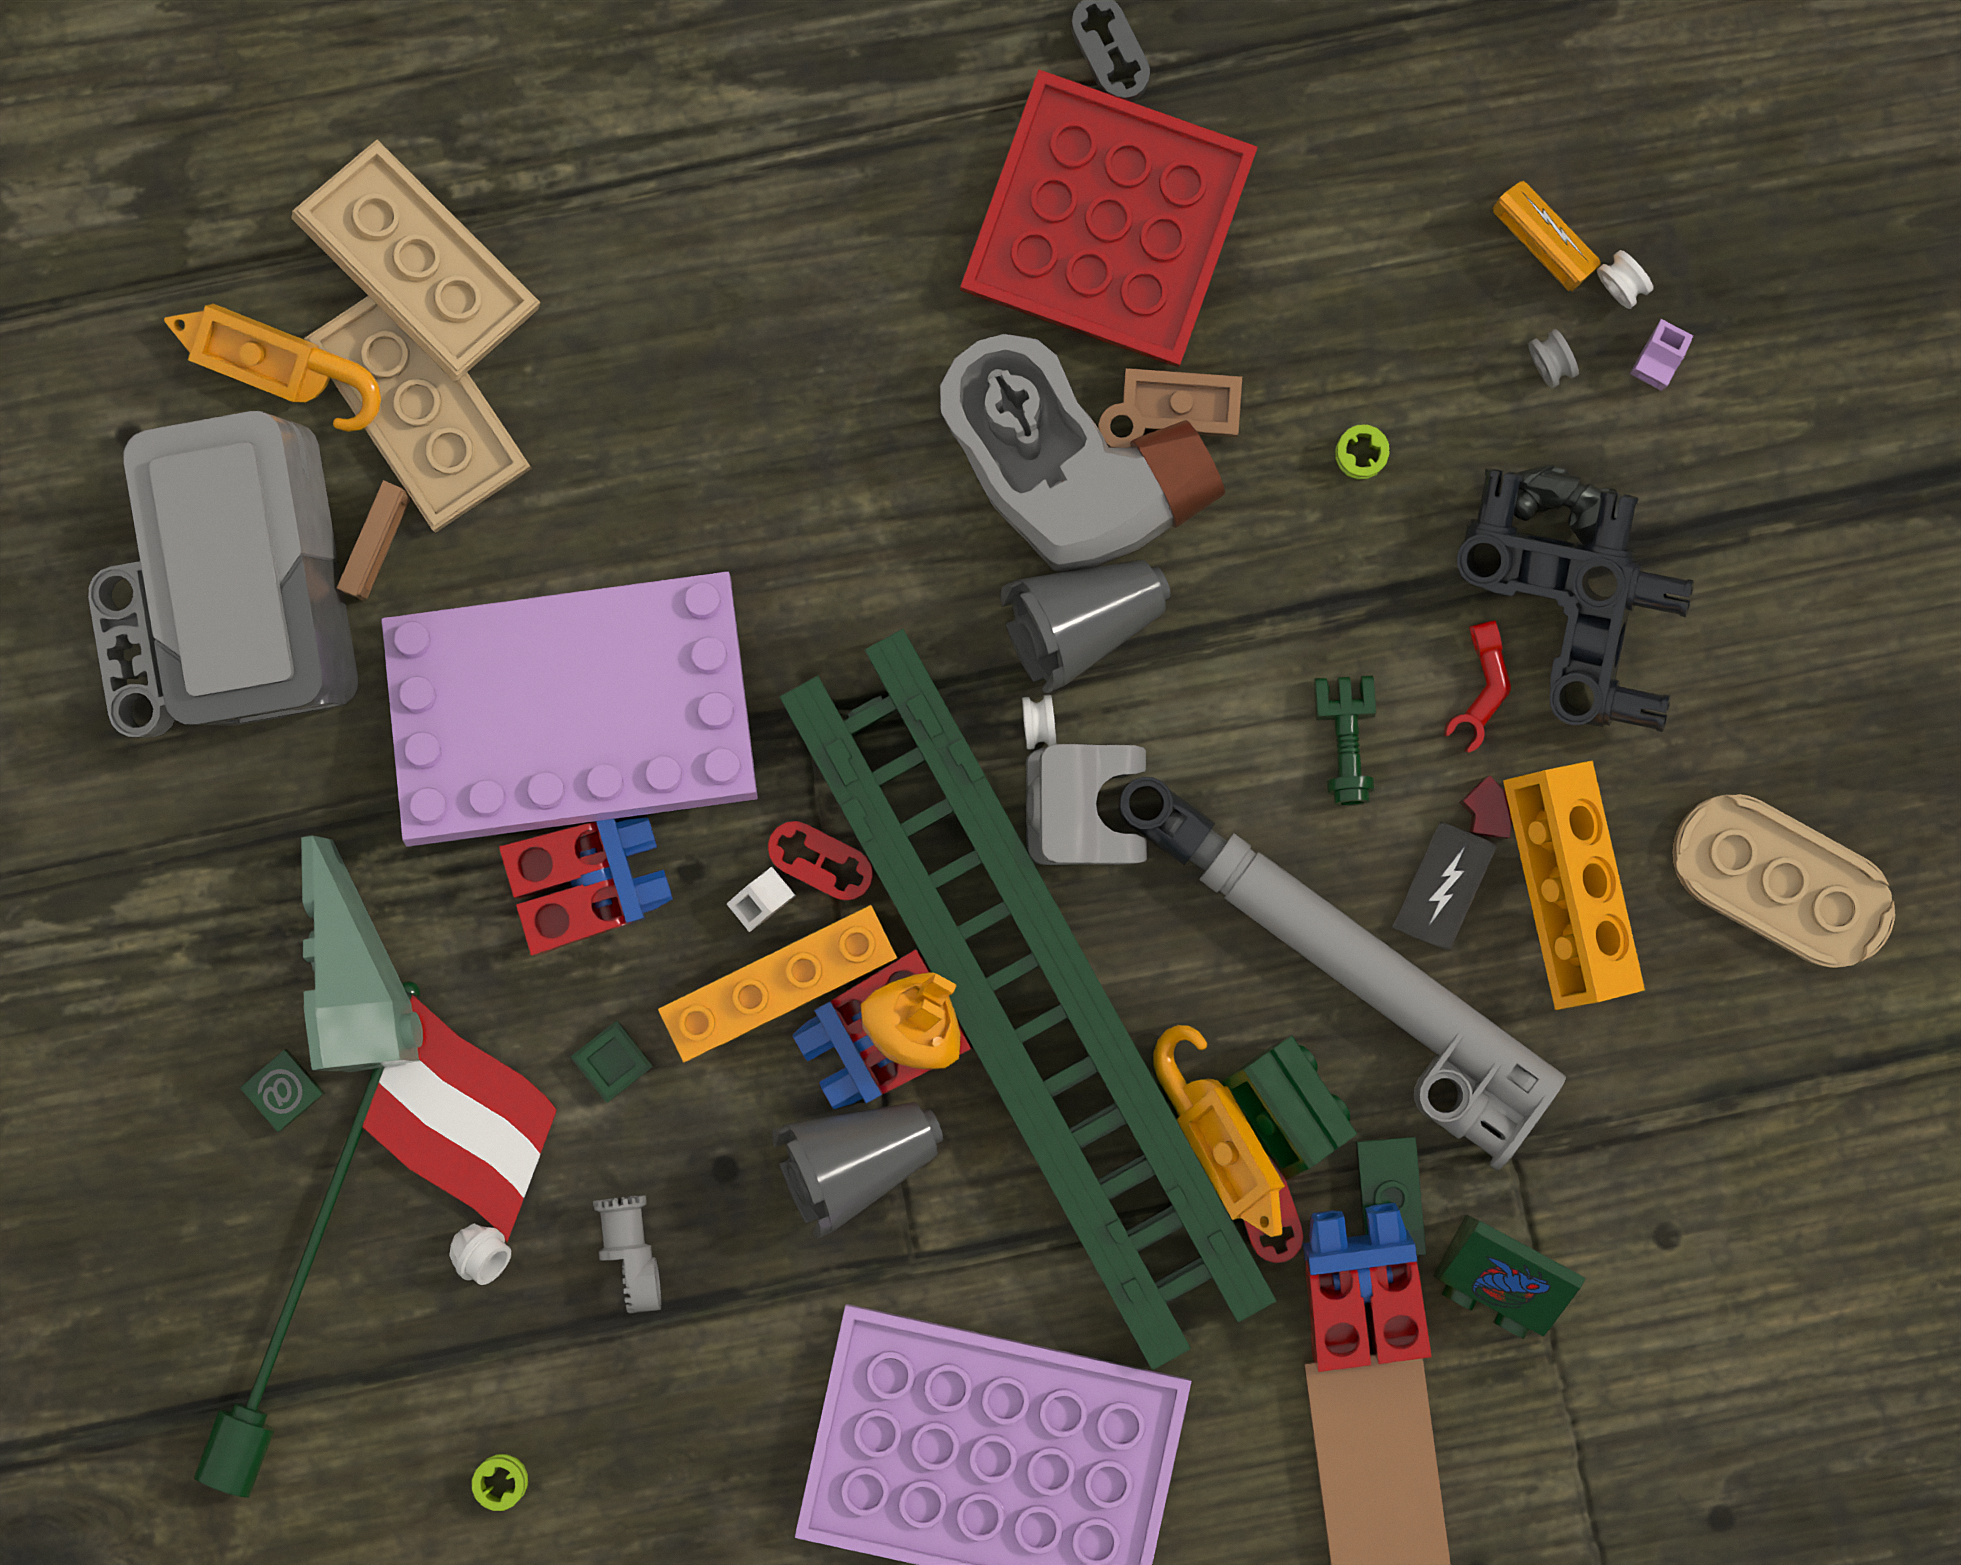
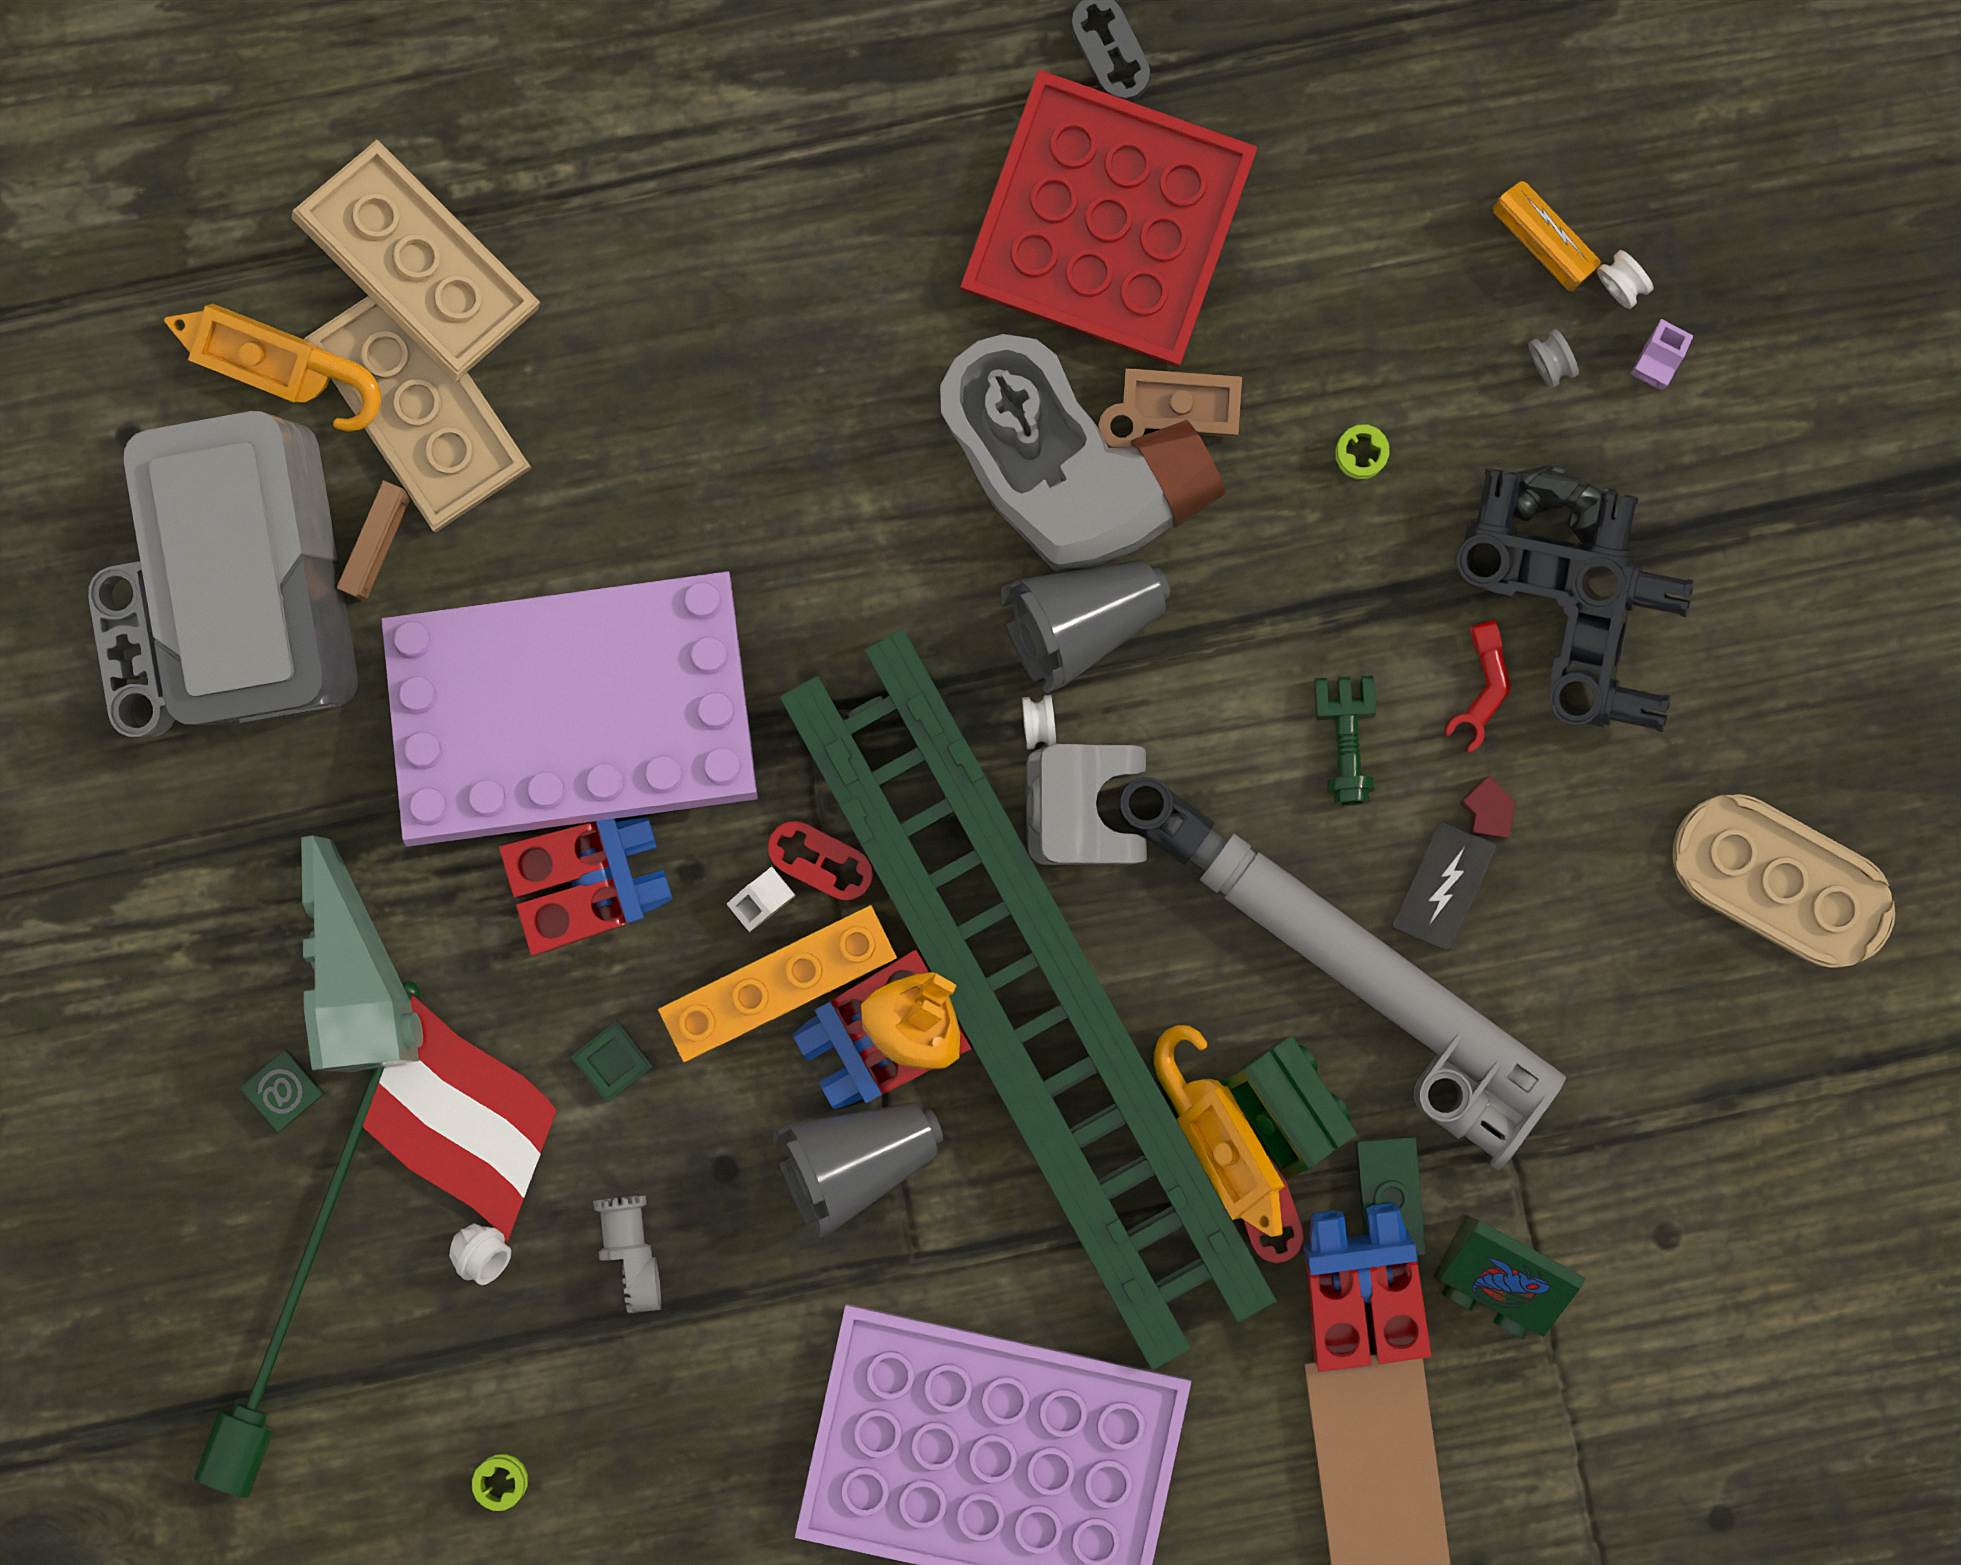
light orange brick [1503,760,1645,1010] -> none

